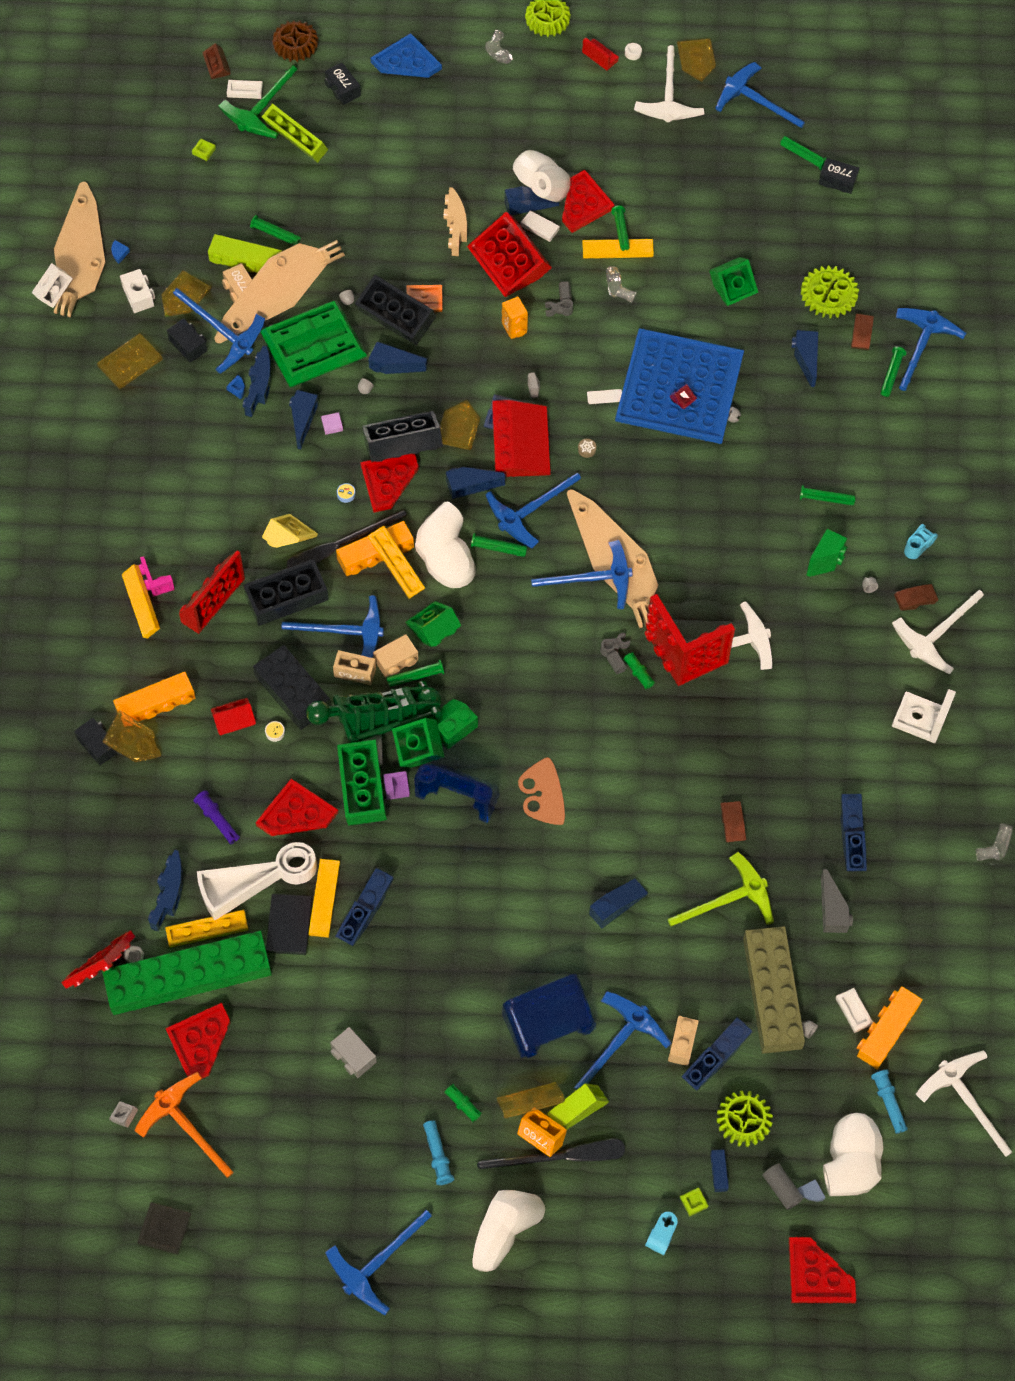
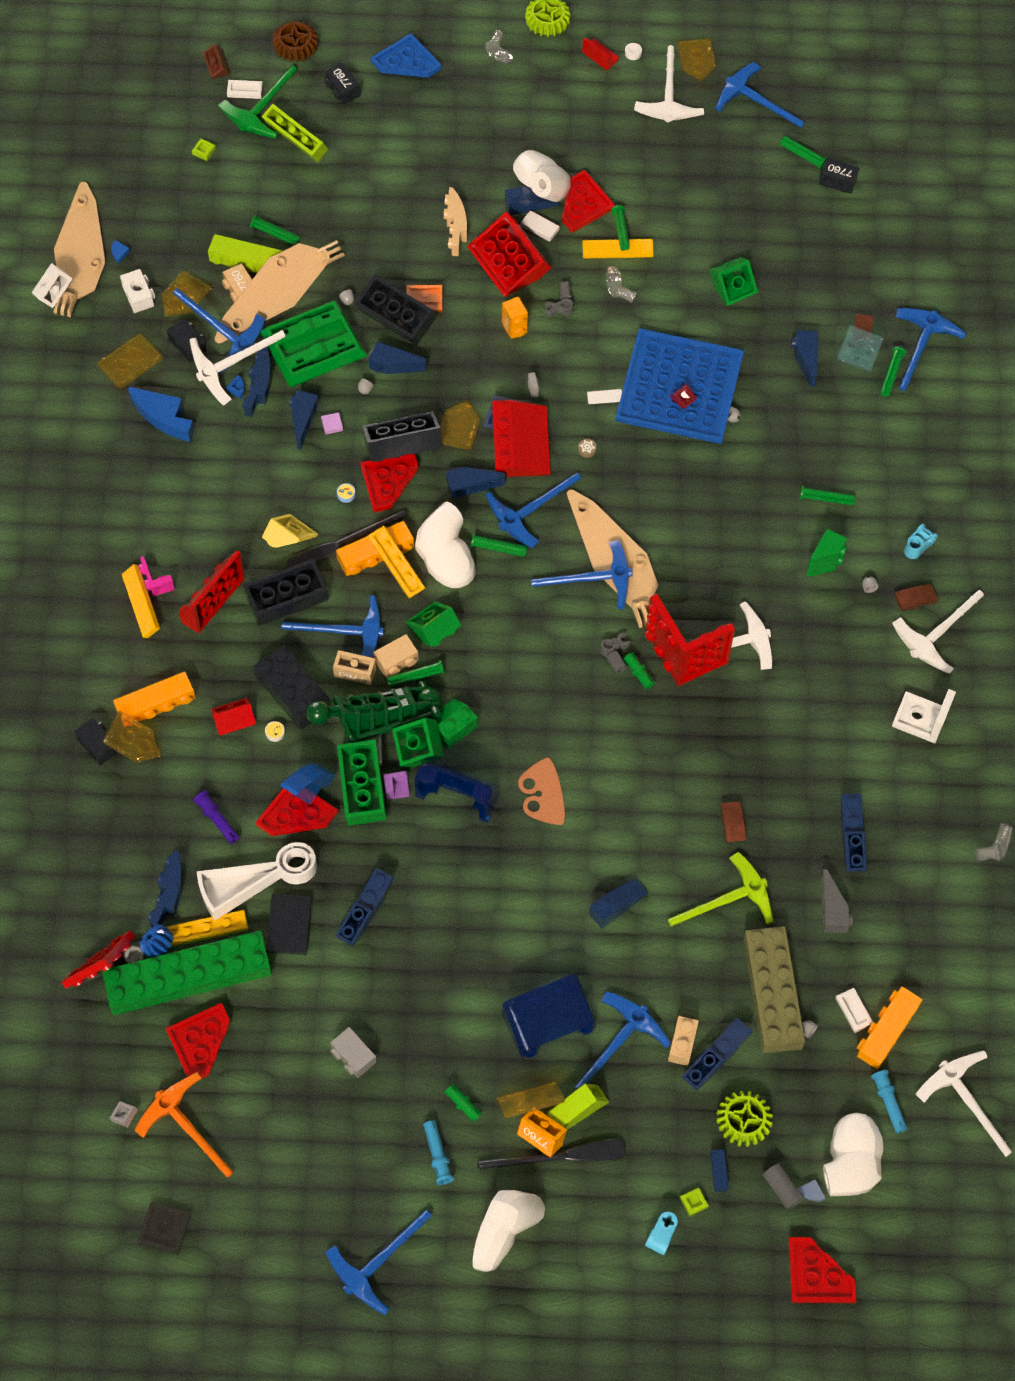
yellow tile [309,859,340,938] -> none
lime gear [801,265,859,318] -> none
none -> blue slope [128,387,194,442]
none -> blue gear [139,924,174,958]
none -> white piece [190,330,286,406]
none -> blue slope [280,764,336,805]
none -> clear light blue plate [837,325,883,372]

